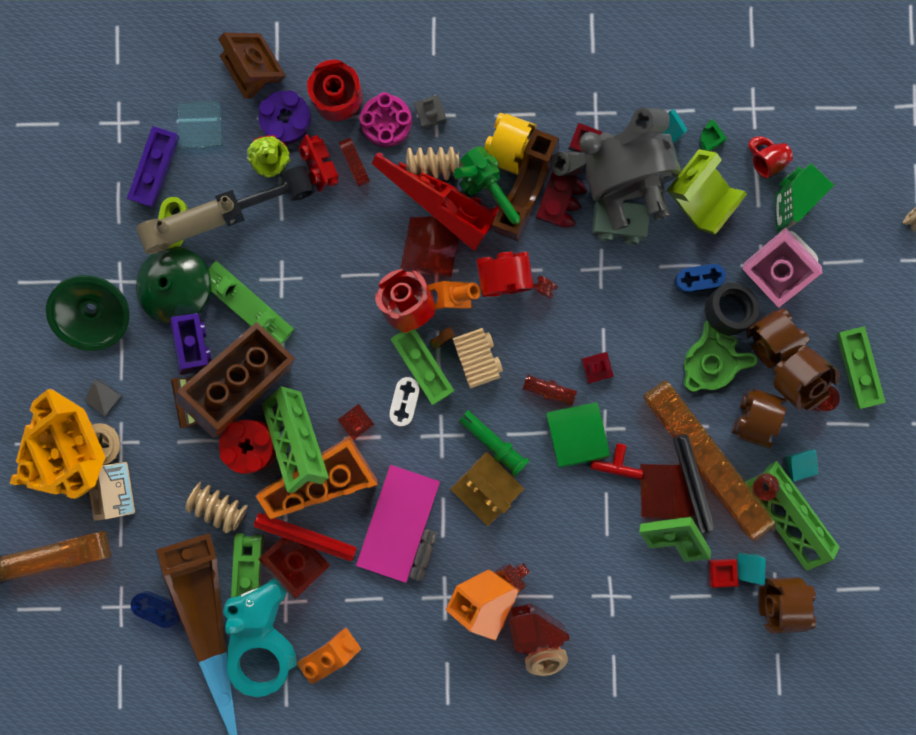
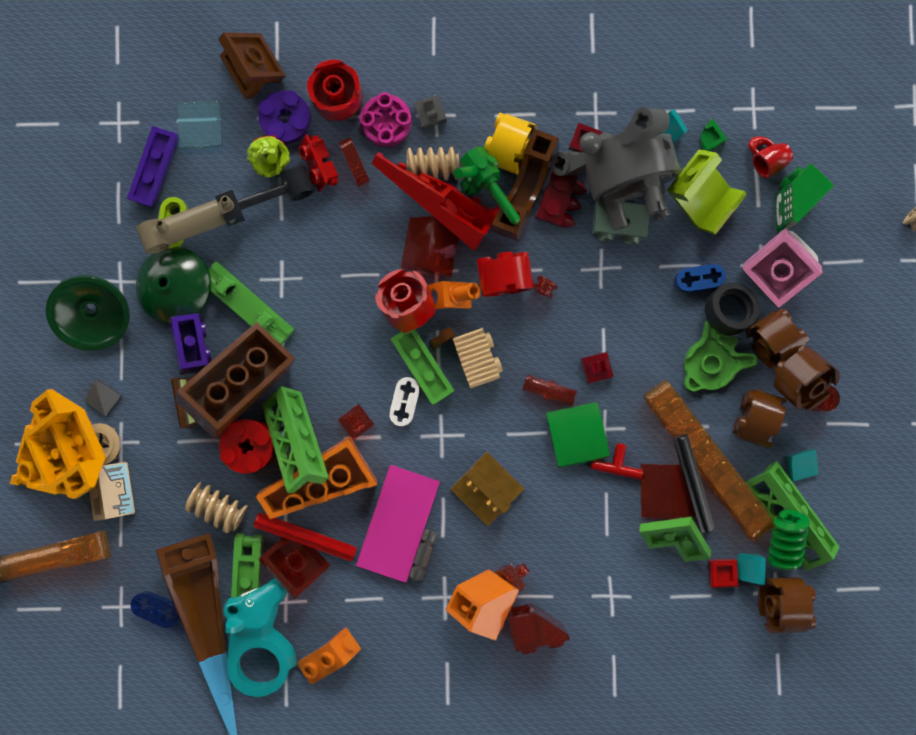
green pin [458,410,530,477] -> none
tan gear [525,644,568,676] -> none
clear red bush [752,473,780,501] -> none
bright green plate [836,326,886,409] -> none
none -> green piece [767,509,810,570]

